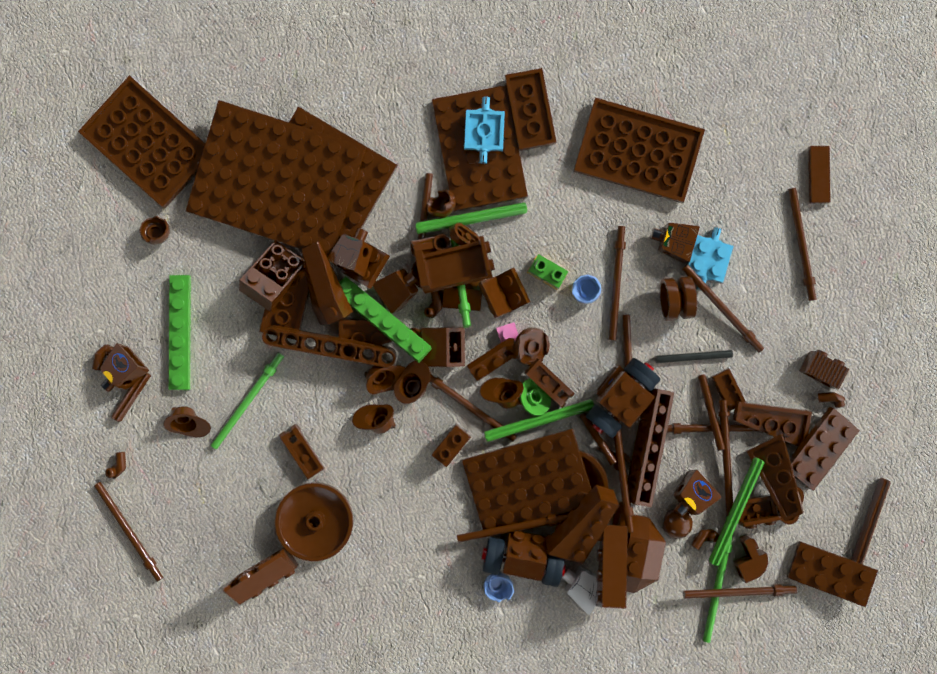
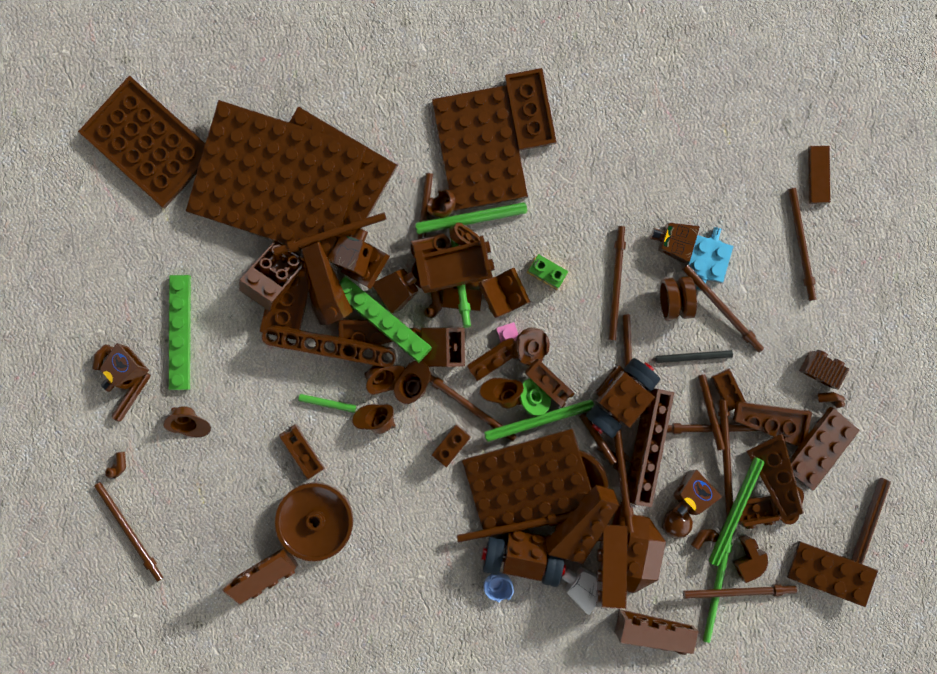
reddish brown hair [139,216,170,245] -> none
bright green bar [211,352,285,449] -> none
medium azure plate [464,97,505,164] -> none
light blue hair [572,275,601,304] -> none
reddish brown plate [573,97,705,203] -> none
none -> reddish brown bar [273,212,387,255]
none -> bright green bar [299,394,356,413]
none -> reddish brown wedge [614,609,699,655]

